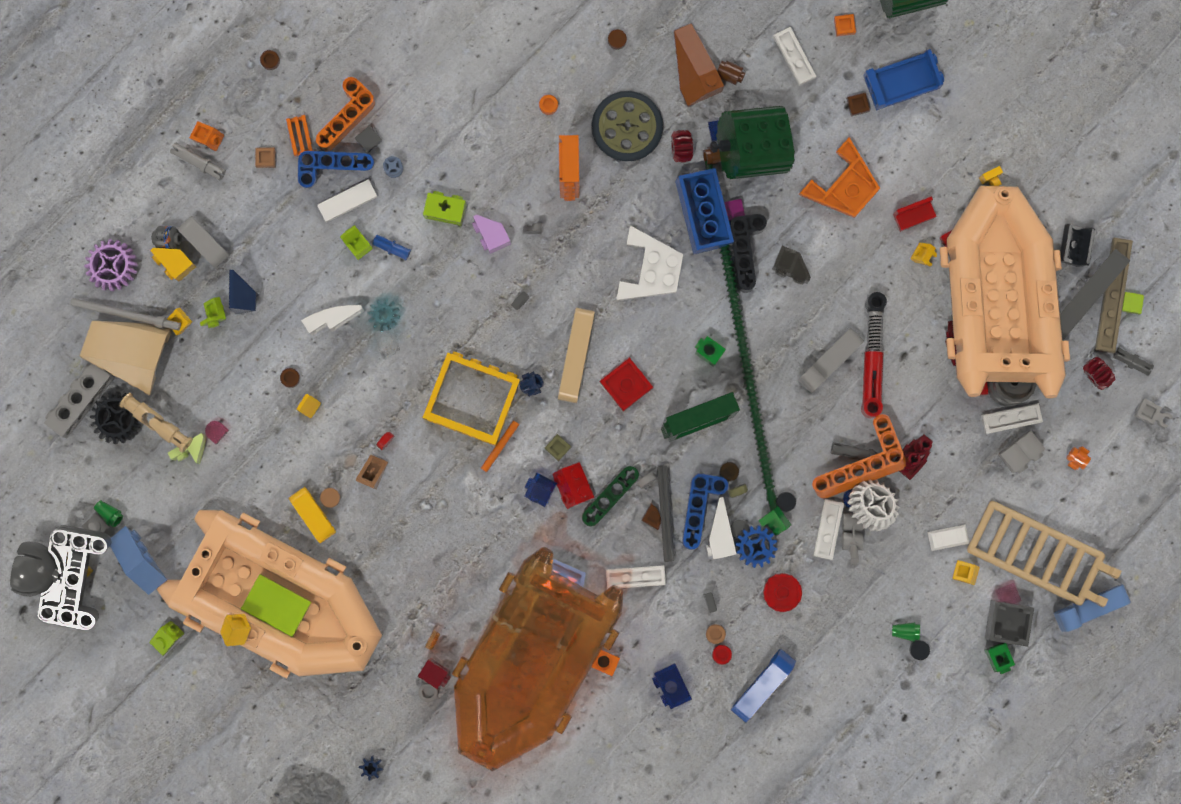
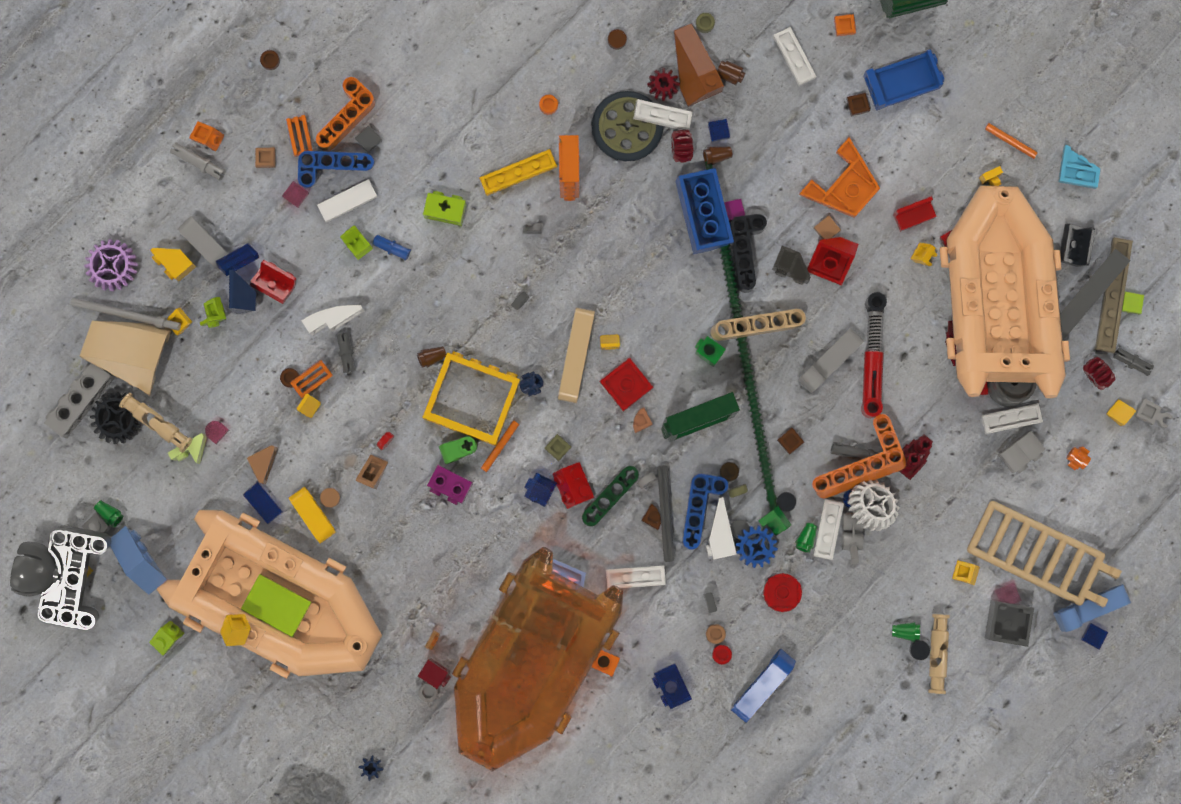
dark grey head [151,226,182,249] -> none
clear light blue gear [367,299,401,332] -> none
sand blue wheel [383,156,403,178] -> none
lavender slope [472,215,511,254] -> none
white wing [616,226,683,301] -> none
dark green piece [710,106,795,179] -> none
white tile [927,524,969,551] -> none
green brick [984,643,1015,674] -> none
none -> clear blue tile [215,243,259,276]
none -> clear blue tile [243,482,283,524]
none -> medium nougat slope [247,445,278,485]
none -> red bracket [250,260,296,304]
none -> clear pink tile [282,181,309,208]
none -> orange tile [289,360,333,398]
none -> dark grey pin [336,333,356,373]
none -> reddish brown cone [417,346,447,368]
none -> magenta brick [427,465,473,505]
none -> bright green piece [438,437,478,464]
none -> yellow tile [479,149,557,196]
none -> yellow slope [600,334,620,350]
none -> white tile [633,99,692,130]
none -> nougat tile [633,407,653,434]
none -> dark red gear [647,68,680,101]
none -> olive tile [696,13,715,33]
none -> tan beam [711,309,806,341]
none -> reddish brown tile [777,428,804,455]
none -> green cone [795,523,817,553]
none -> red slope [806,237,859,286]
none -> medium nougat tile [814,216,841,239]
none -> tan piece [928,614,950,694]
none -> orange bar [985,123,1038,159]
none -> medium azure wing [1058,145,1101,189]
none -> clear blue tile [1081,623,1108,650]
none -> yellow slope [1106,399,1136,426]

